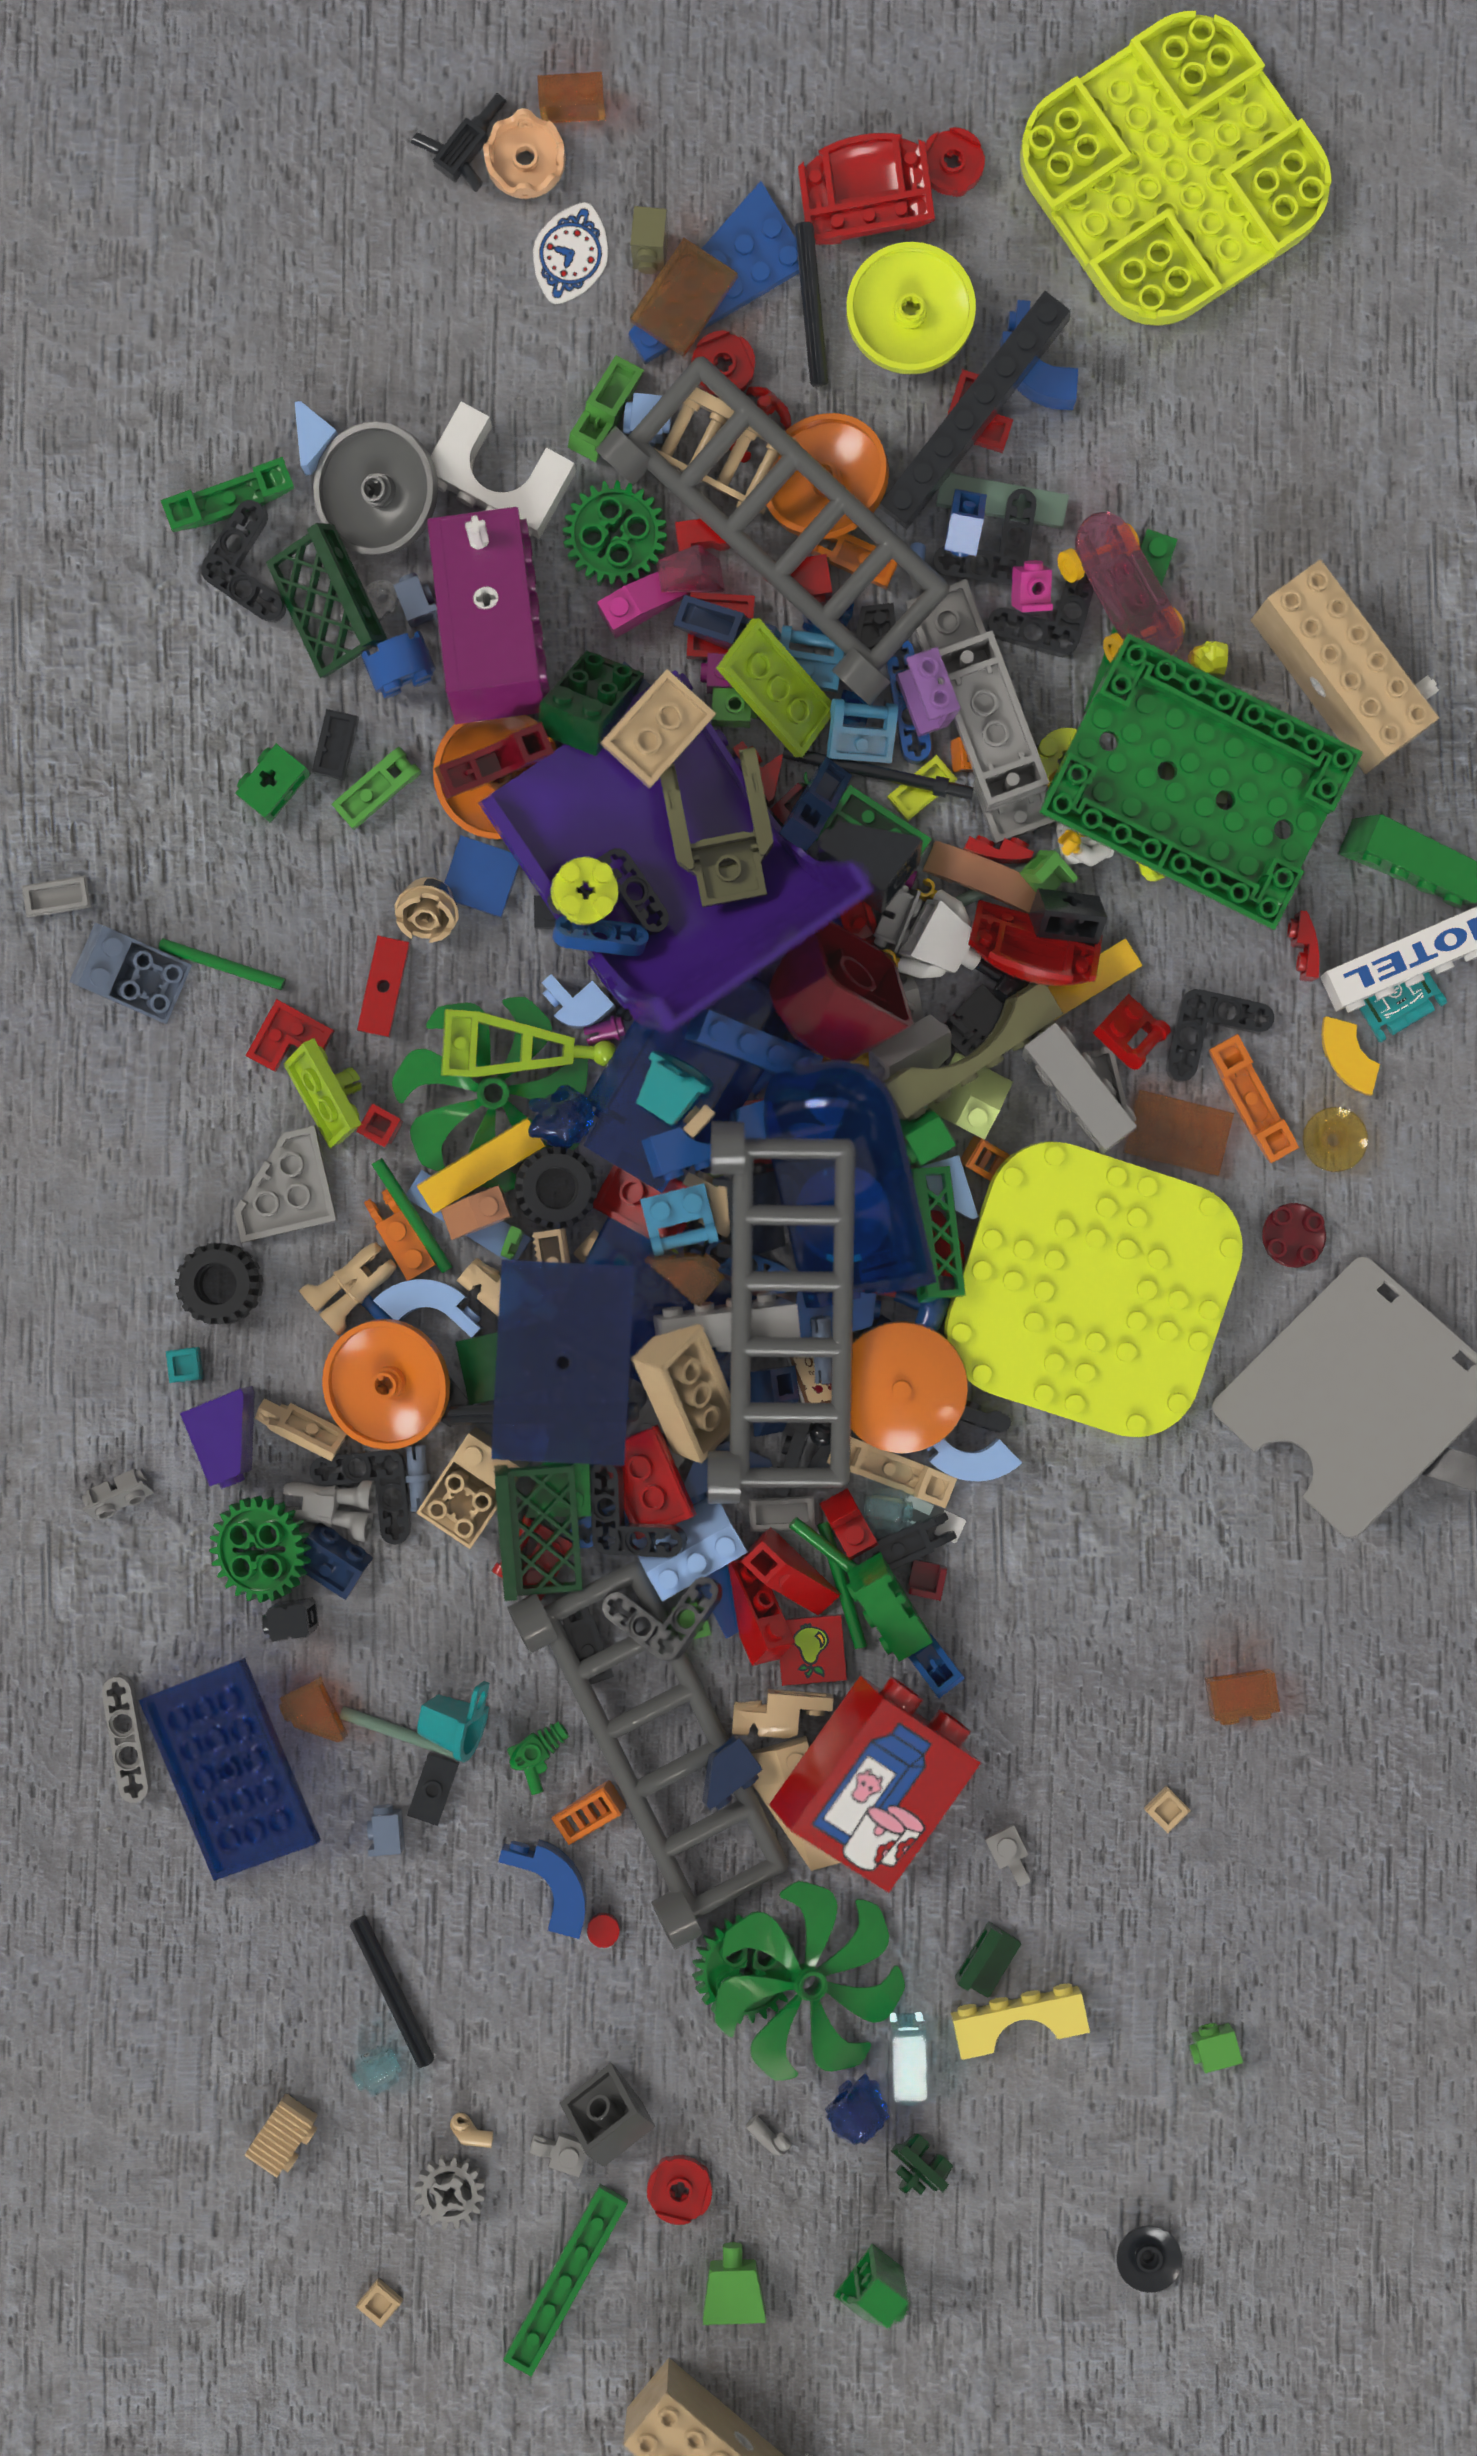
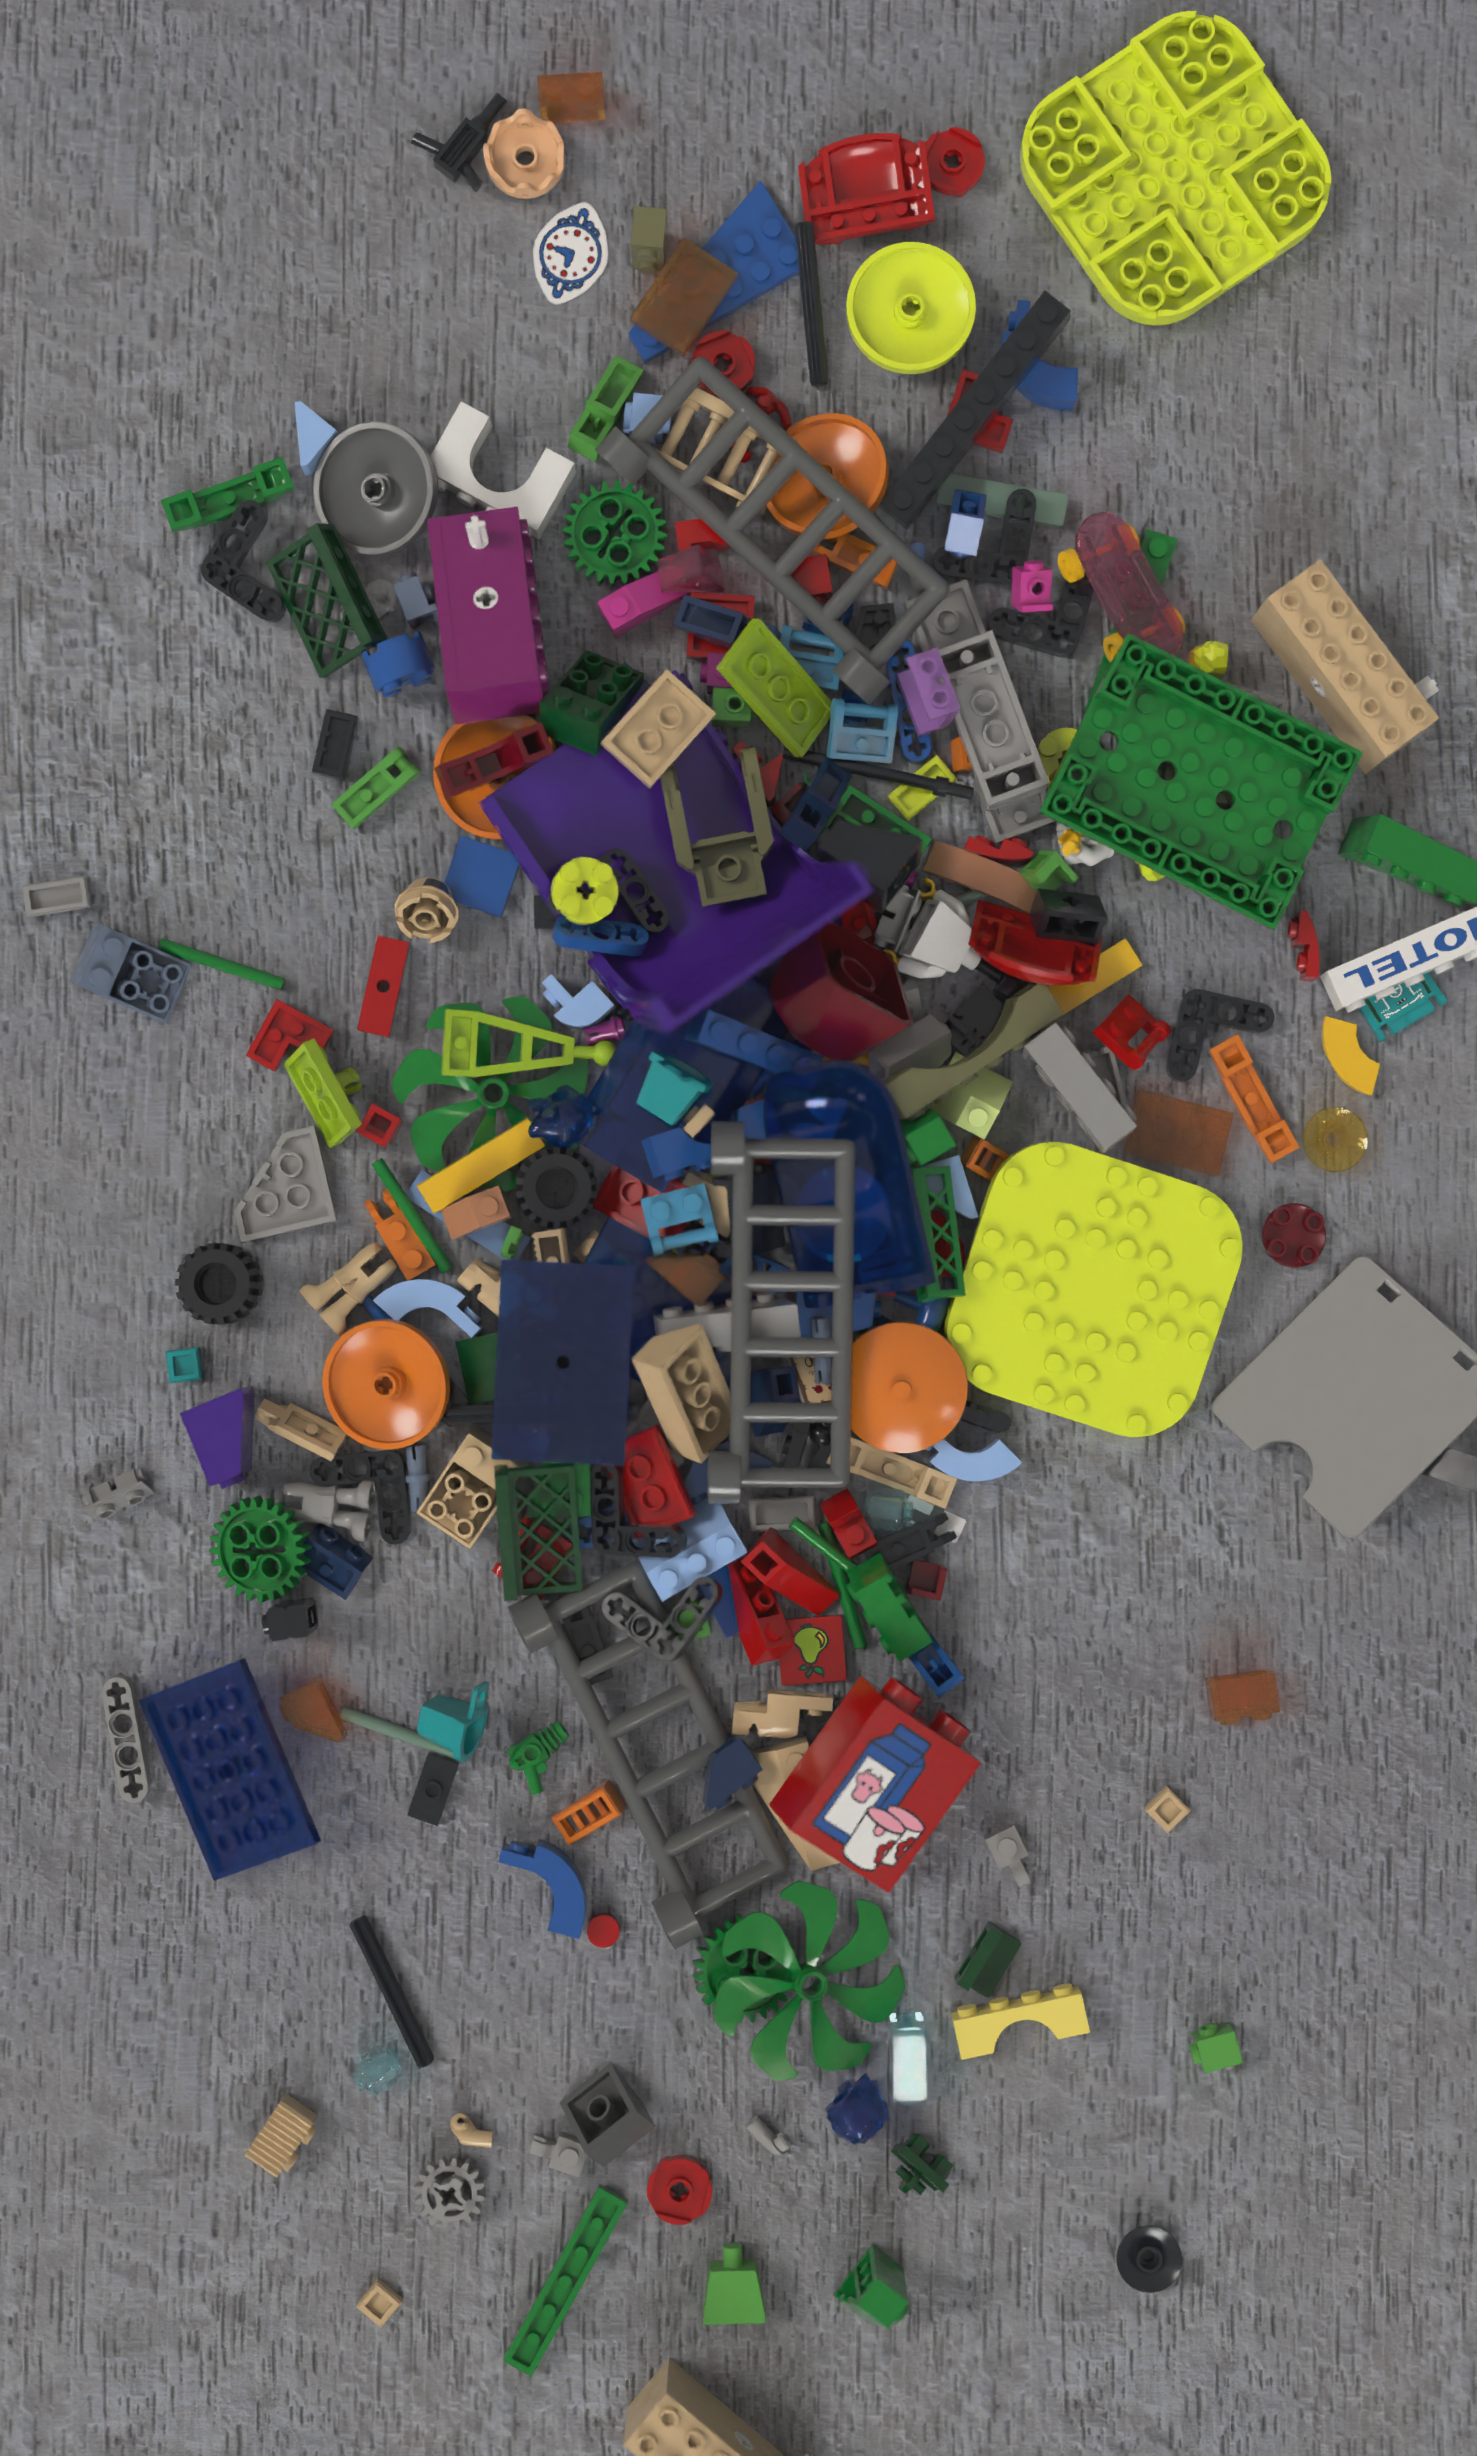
green brick [235,743,311,823] -> none
sand blue brick [367,1804,405,1857] -> none

